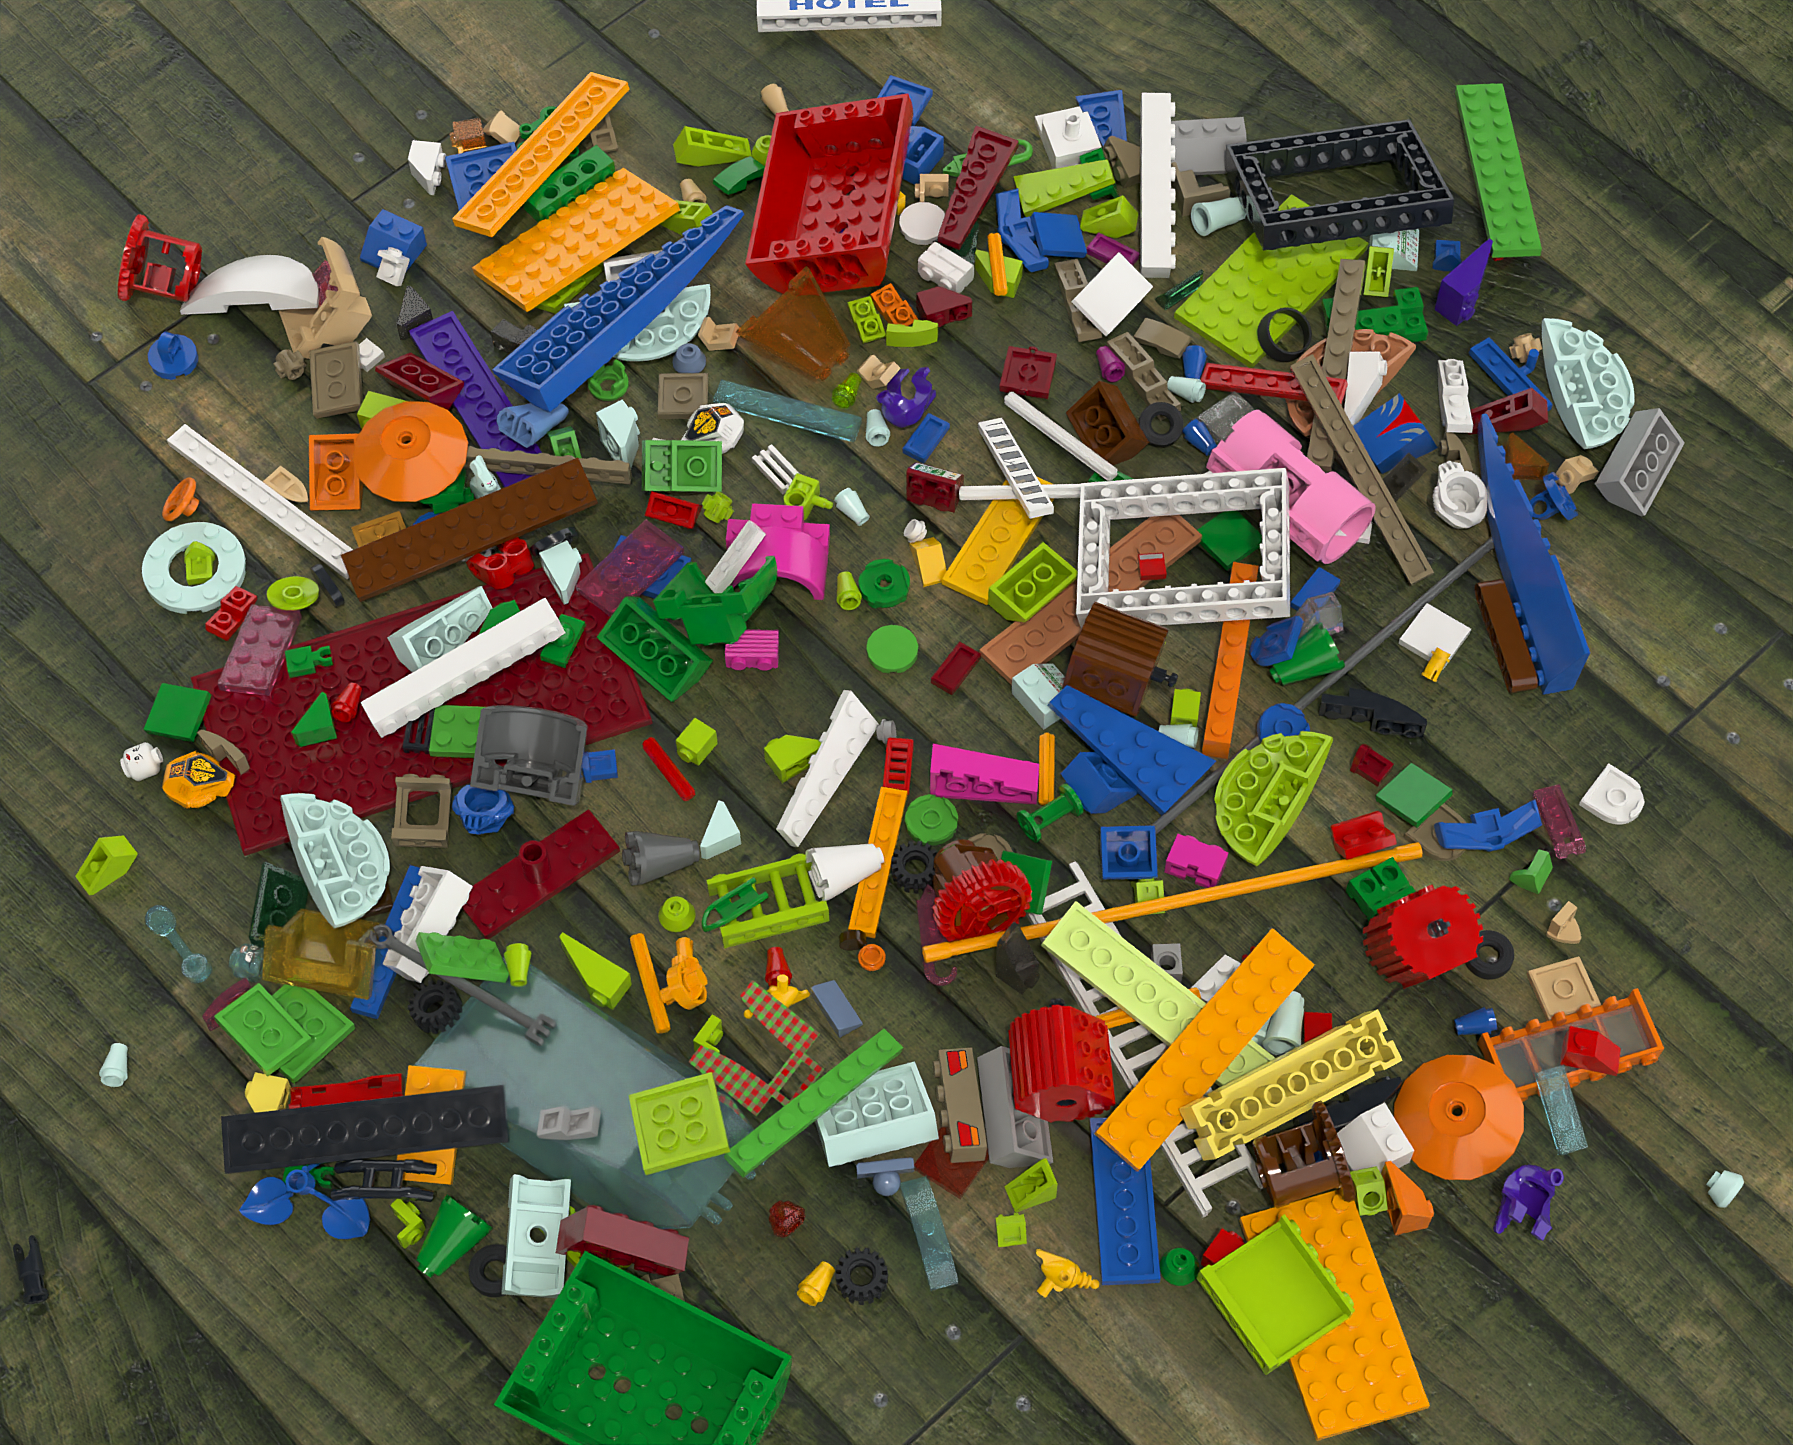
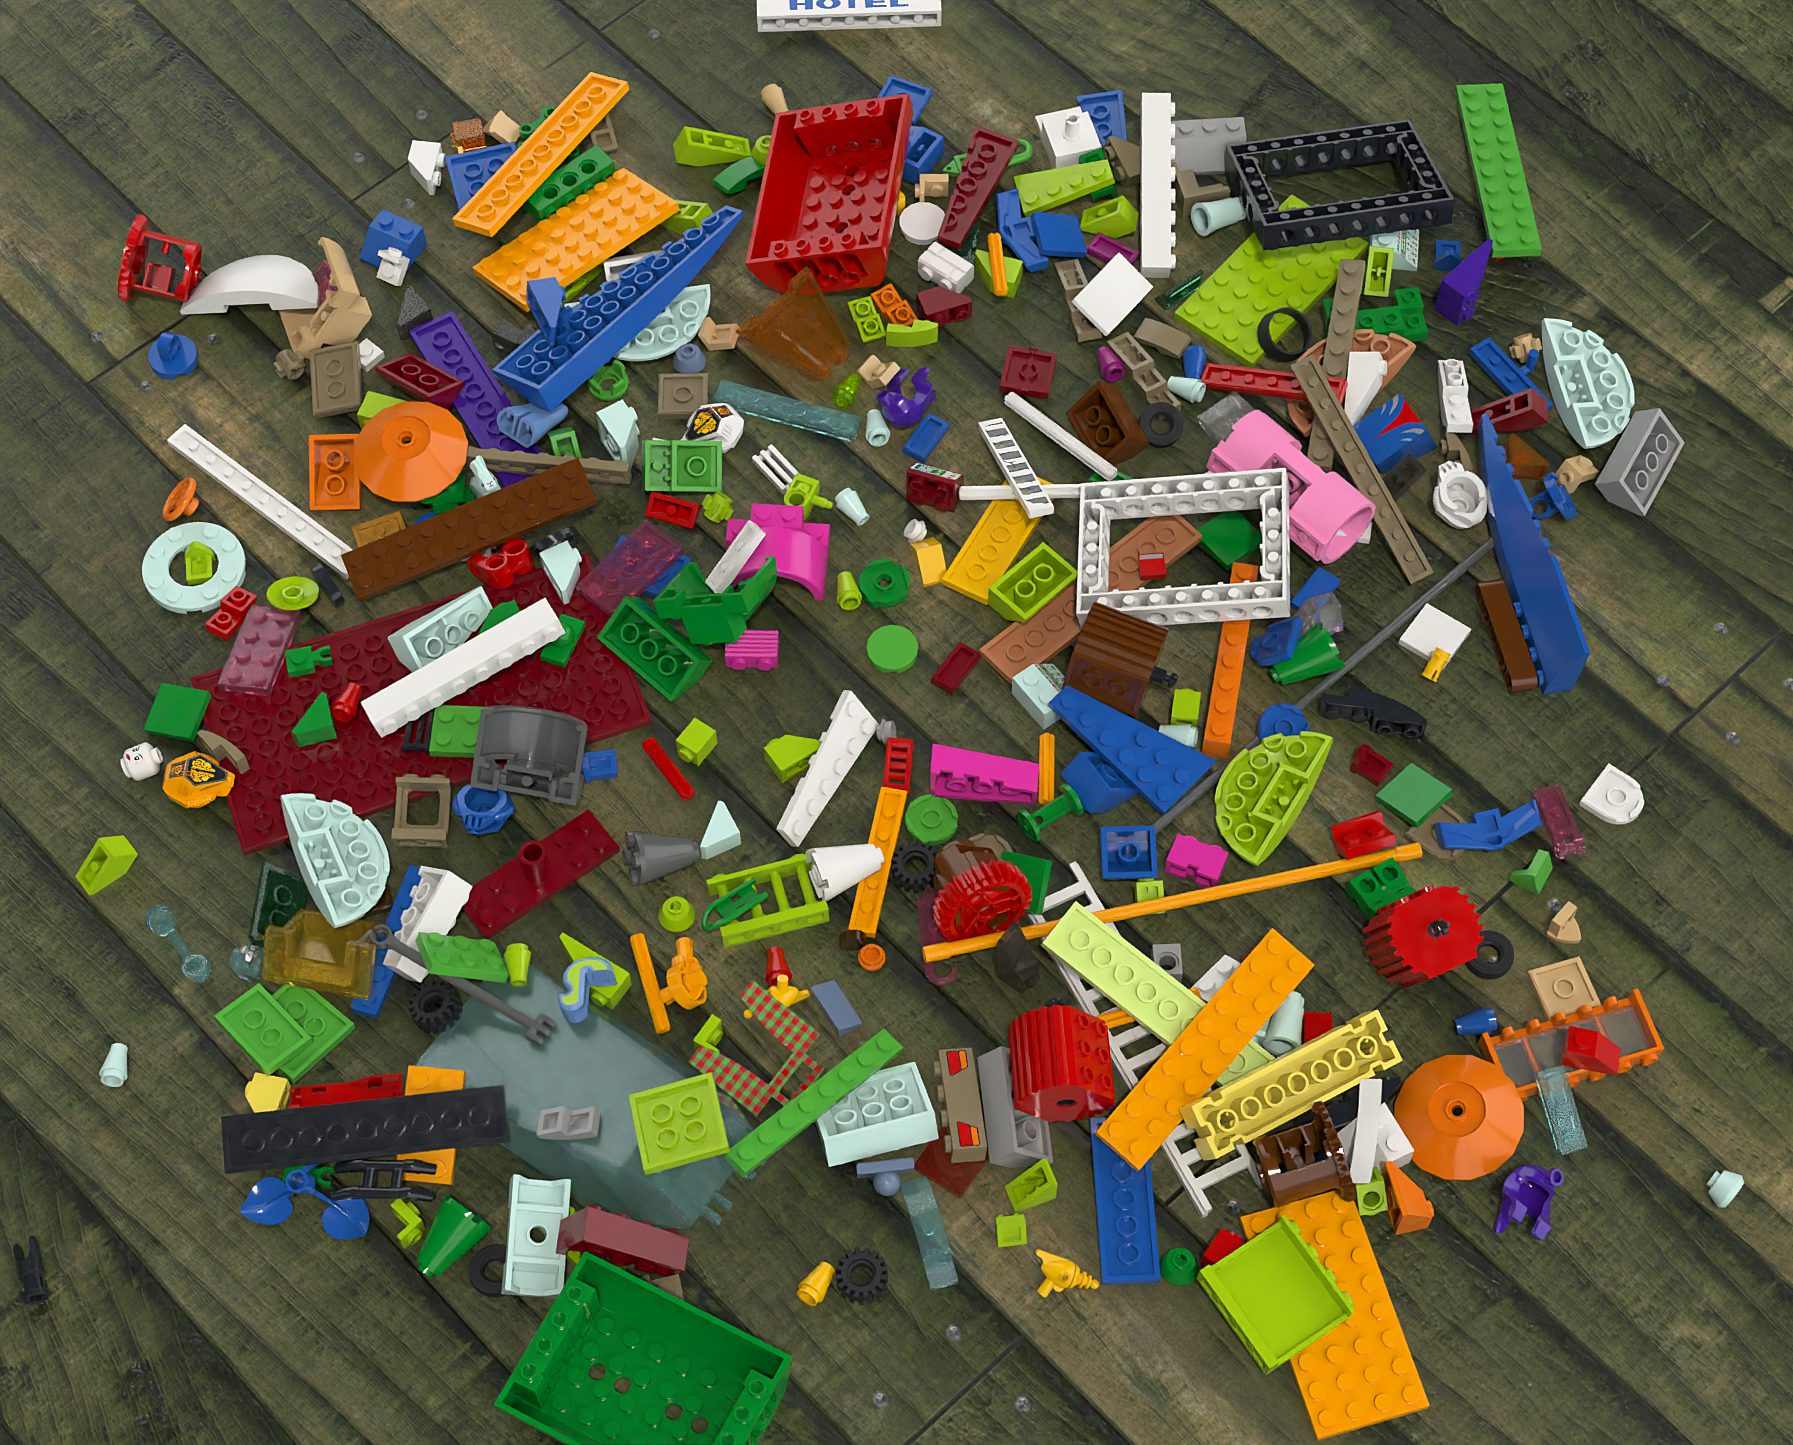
clear pink slope [202,977,251,1032] -> none
tan plate [263,466,308,502] -> none
tan cone [680,179,706,203] -> none
clear red cone [768,1200,806,1238] -> none
blue cone [1182,419,1218,456] -> none
none -> slope [526,277,566,347]
none -> medium blue animal [558,957,617,1023]
none -> white sticker [1350,1079,1382,1183]

